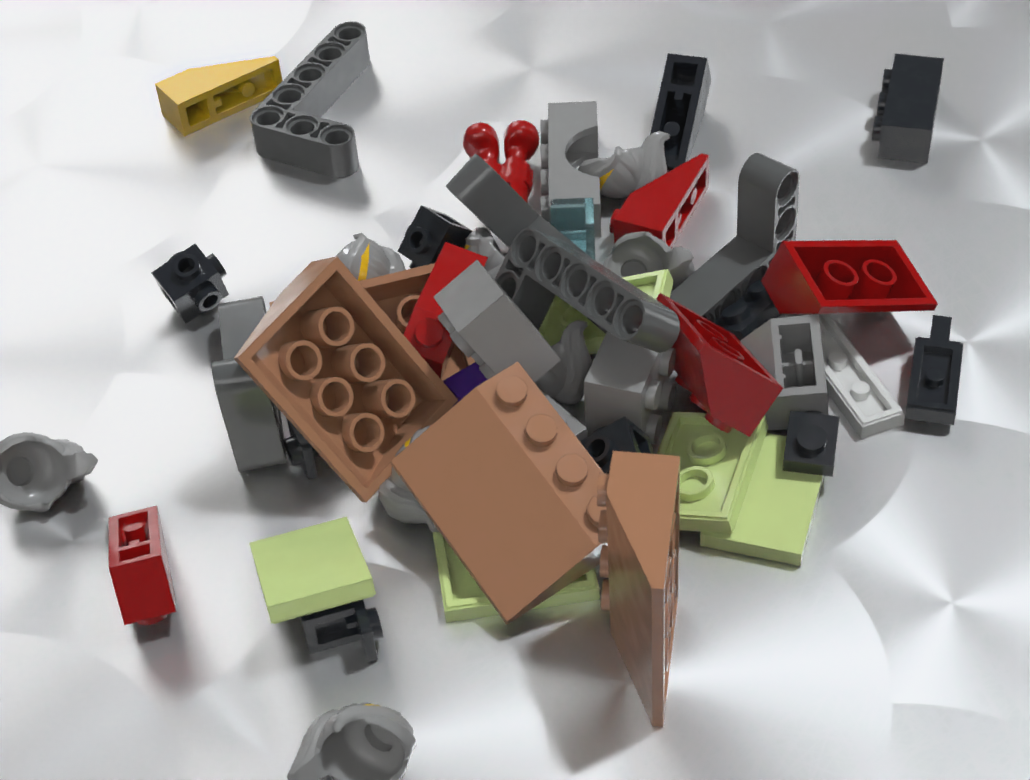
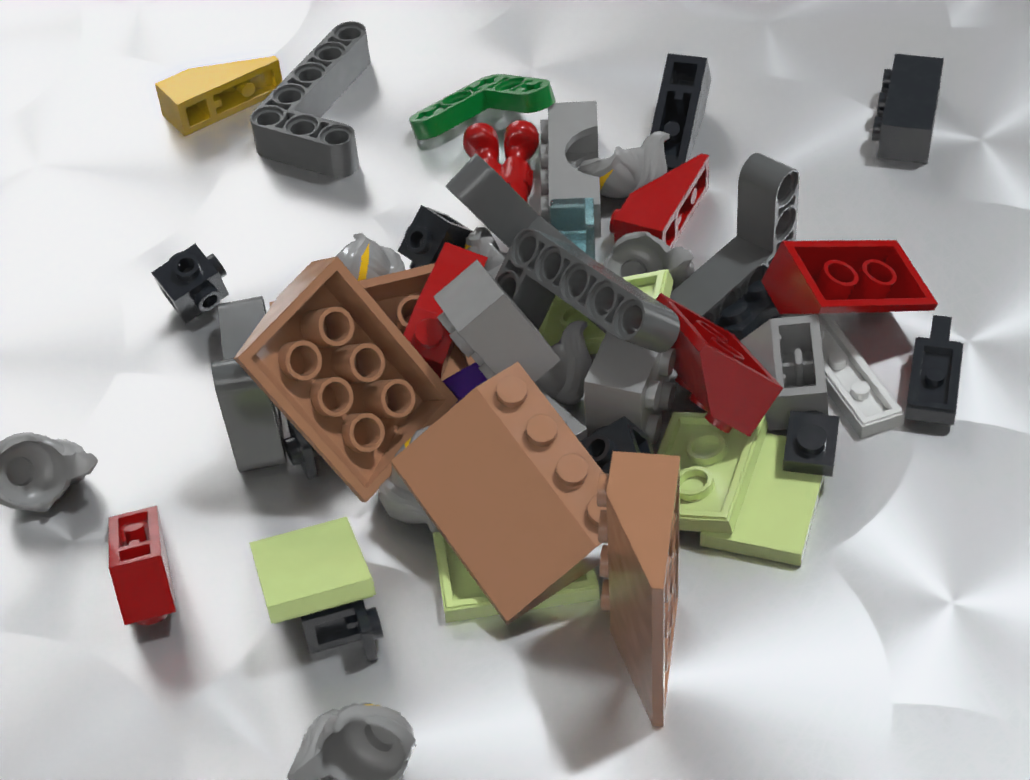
none -> green beam [409,74,556,140]

